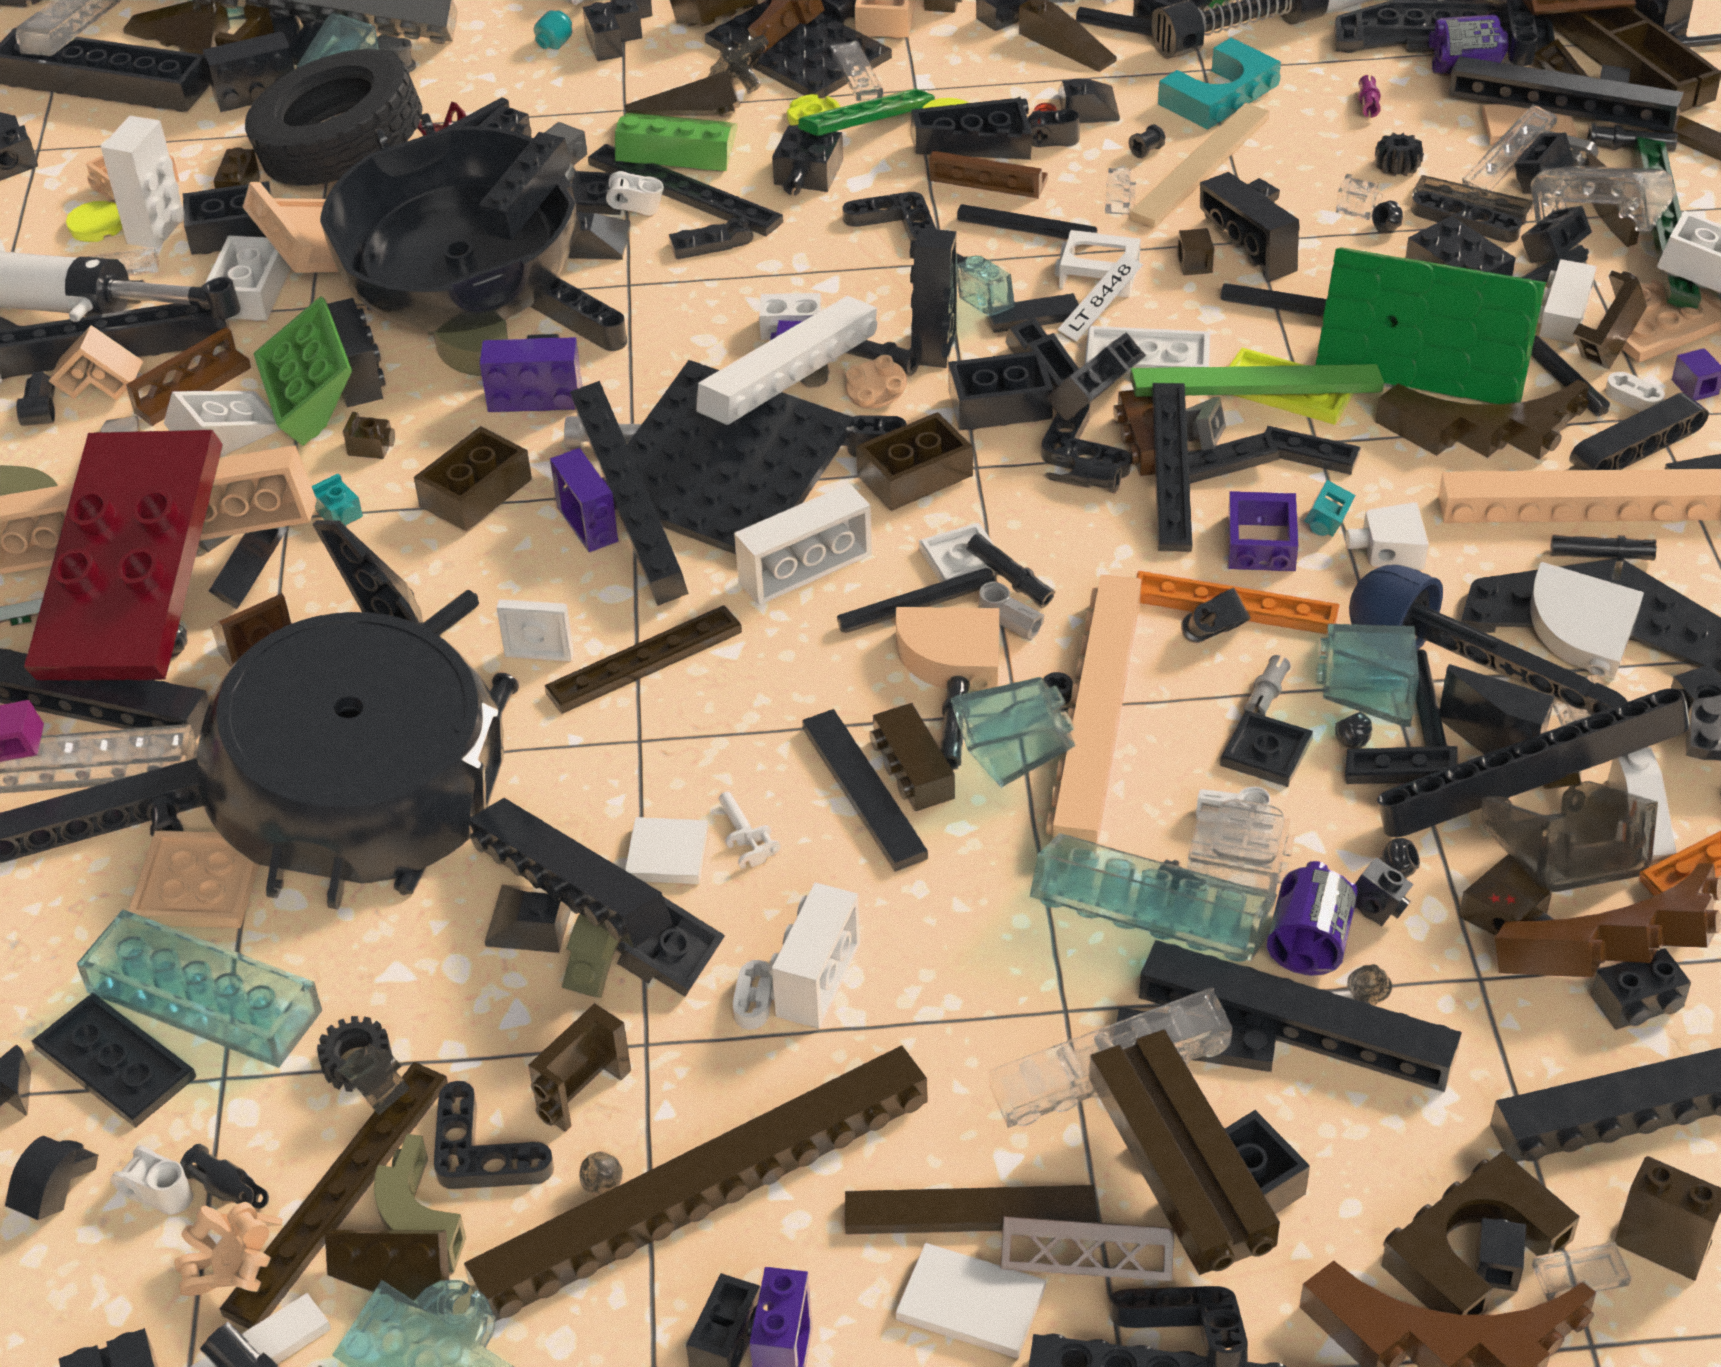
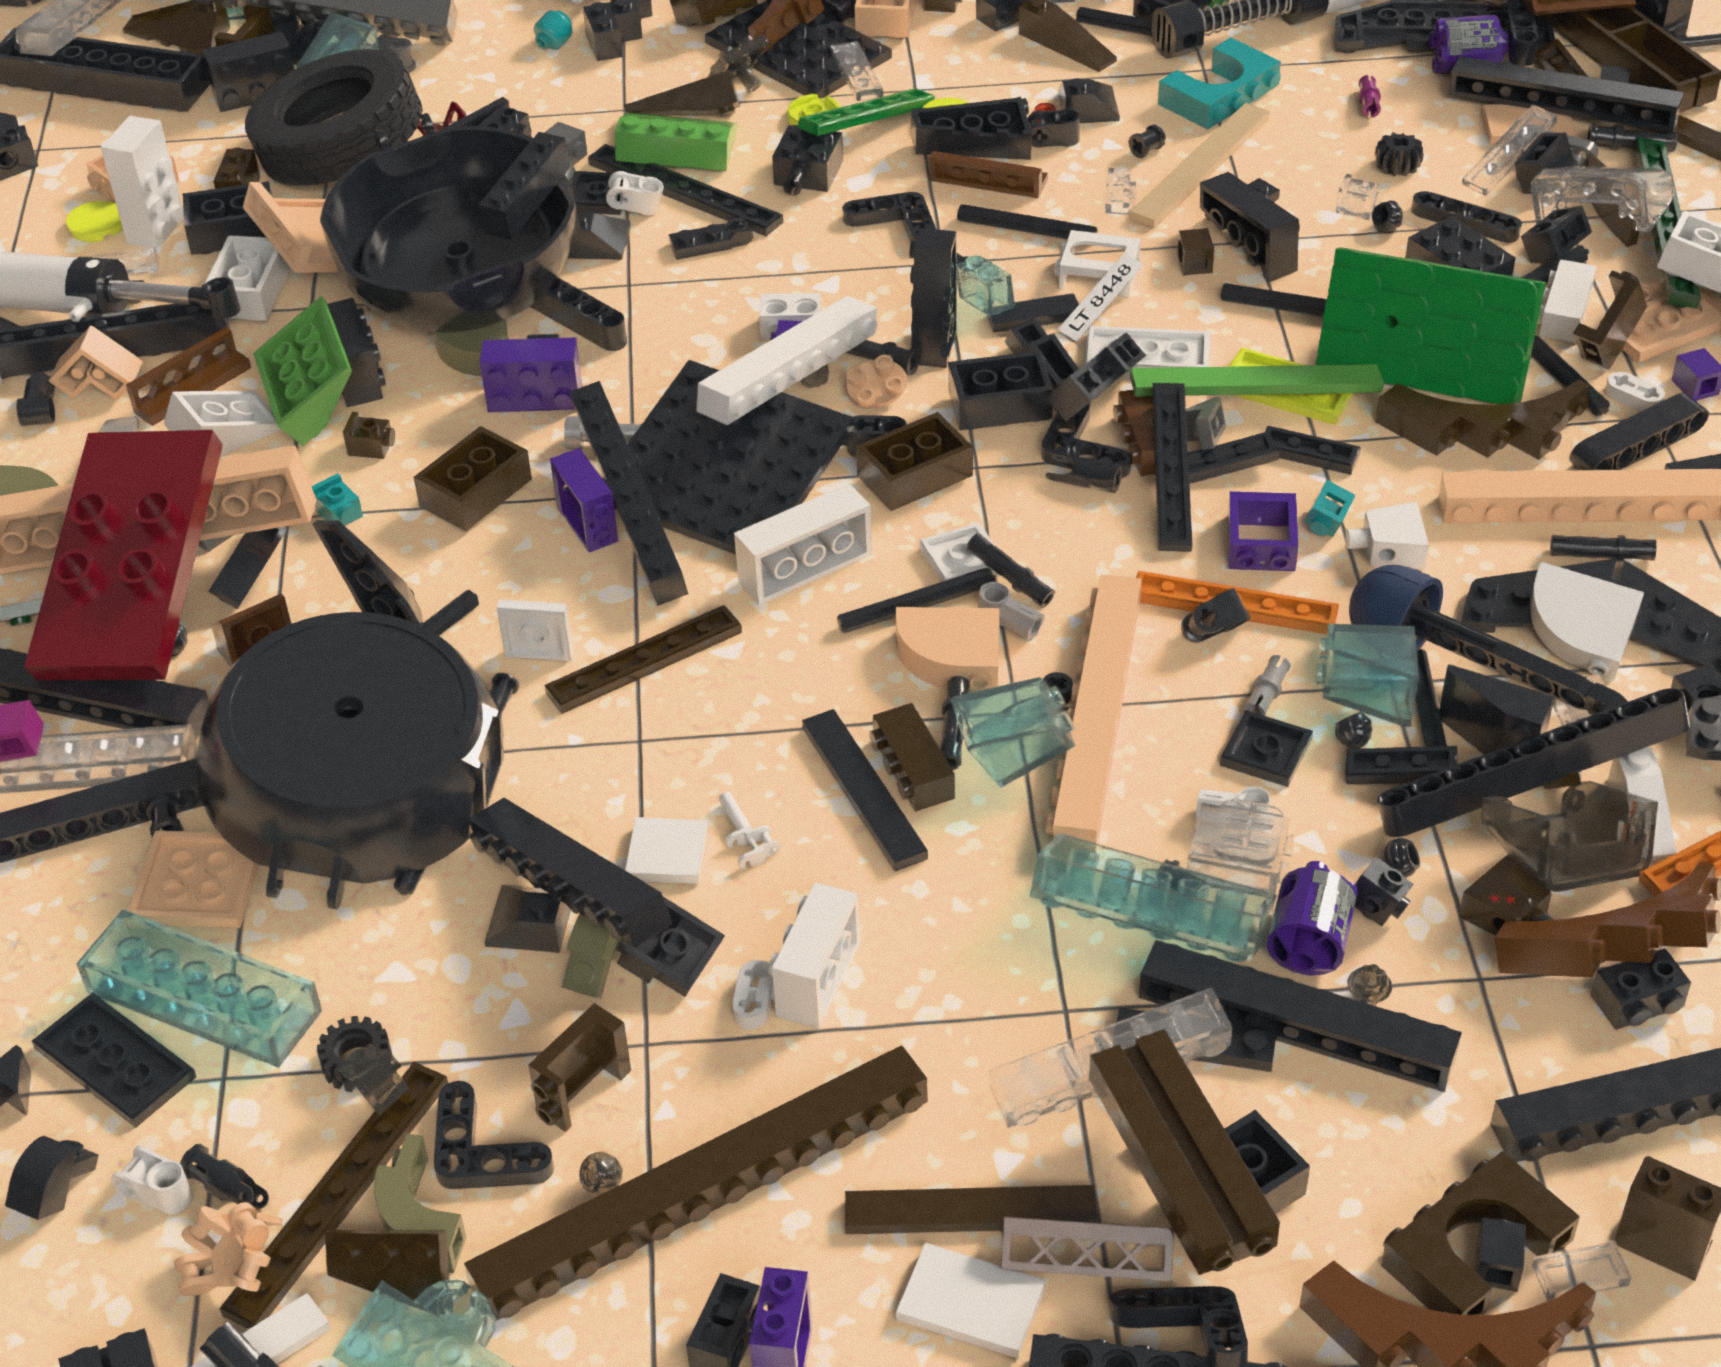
clear smoke tile [1412,175,1534,225] -> none

